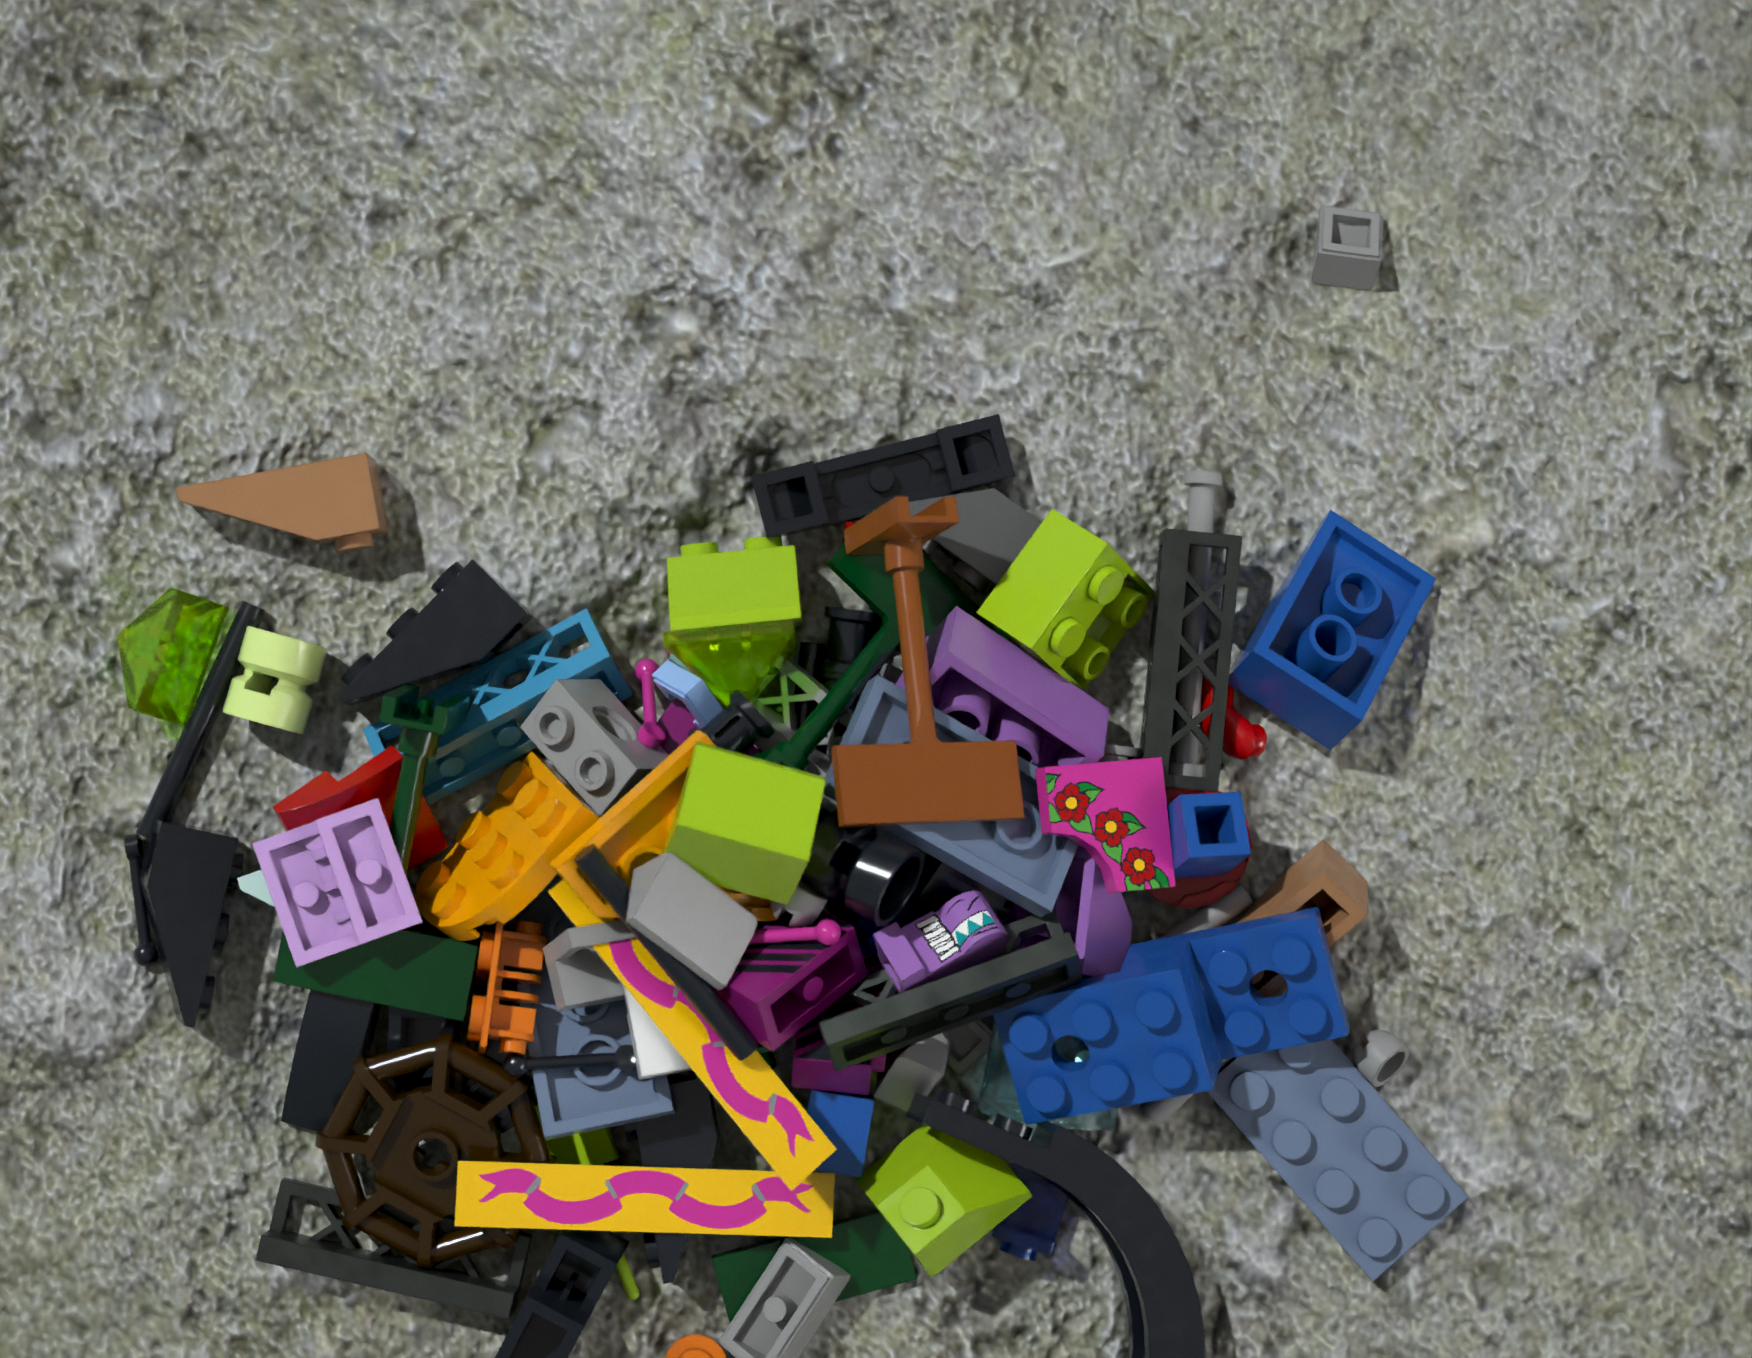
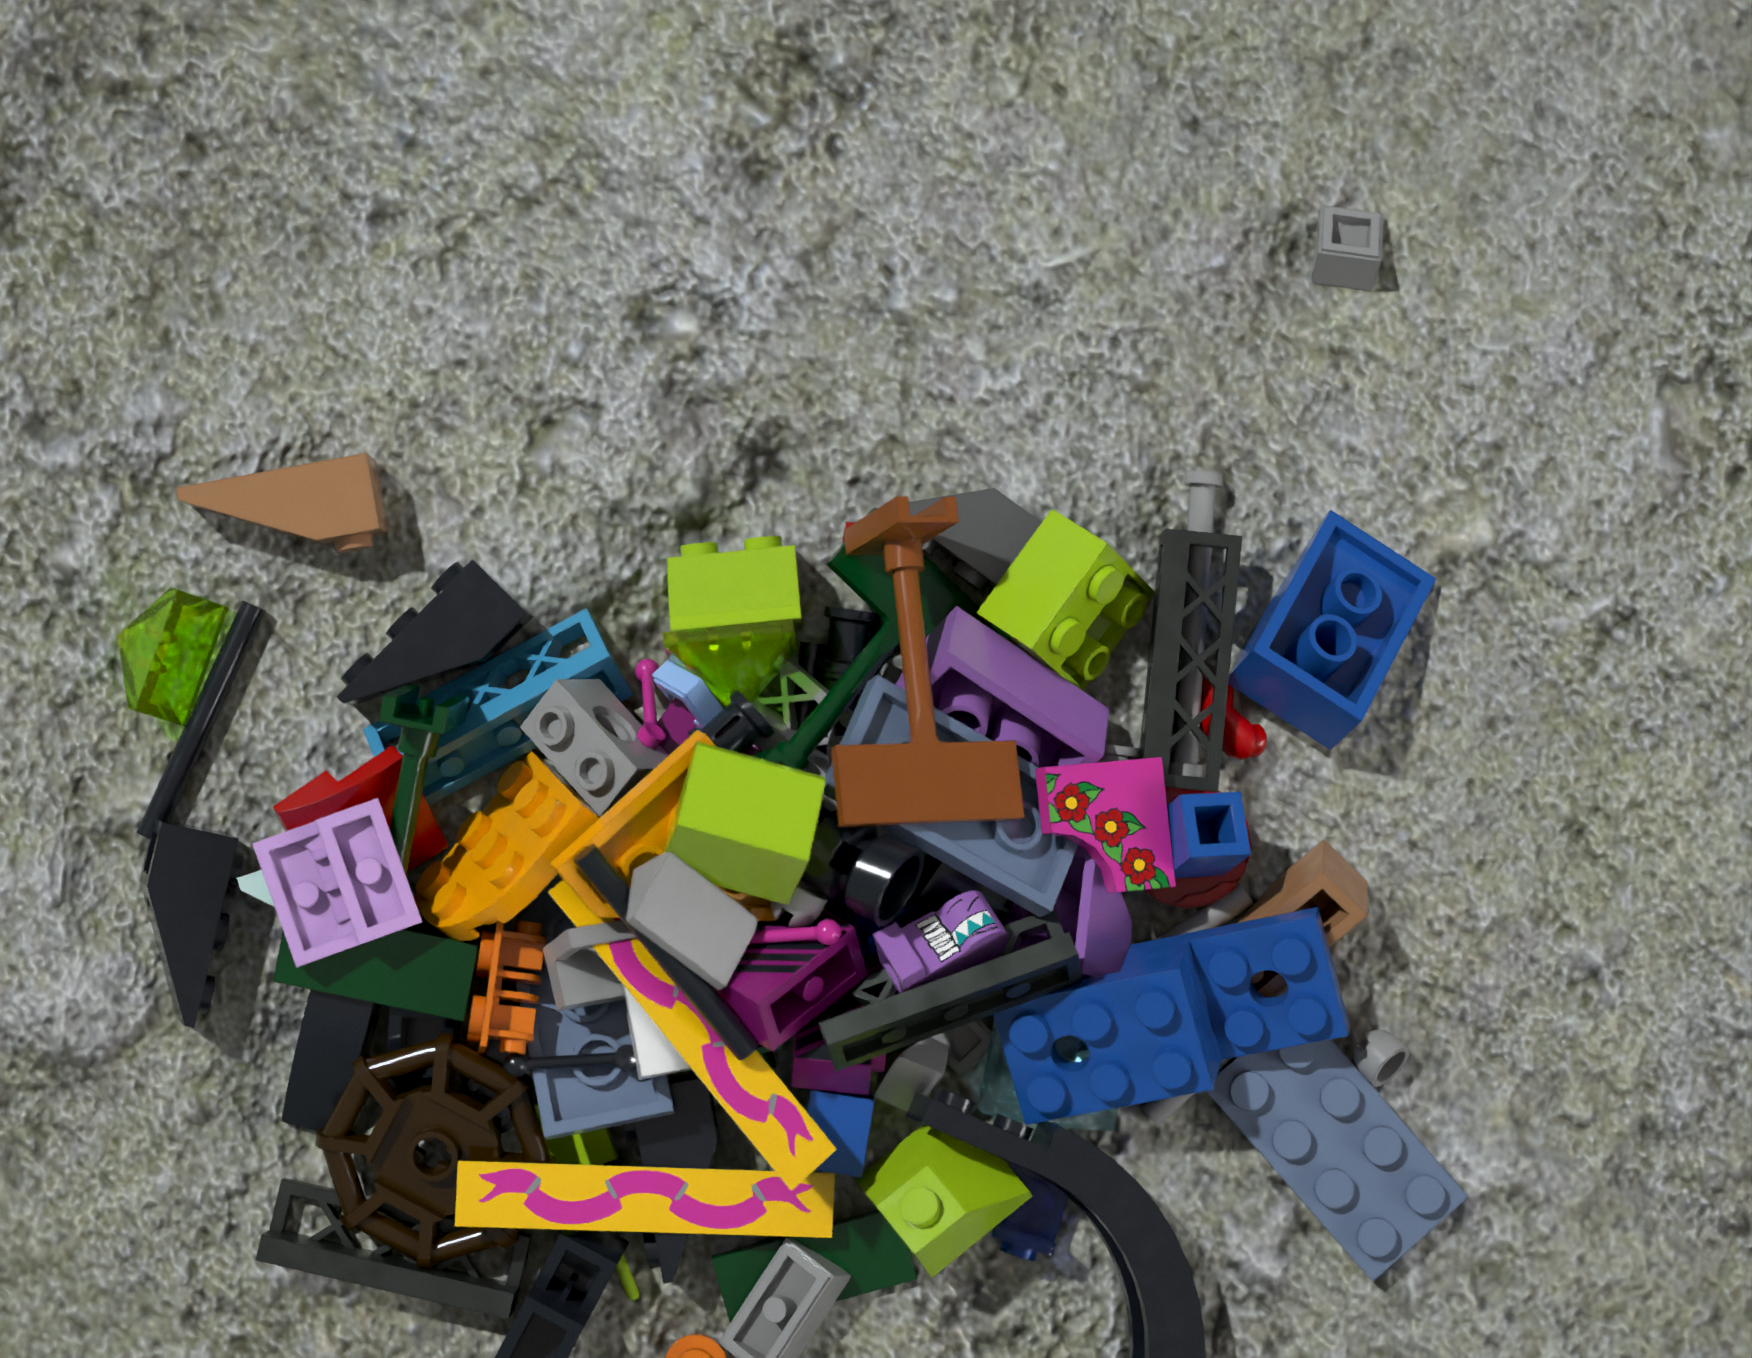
black hinge [124,834,159,967] -> none
yellowish green wheel [223,626,328,734] -> none
black slope [751,414,1015,539] -> none

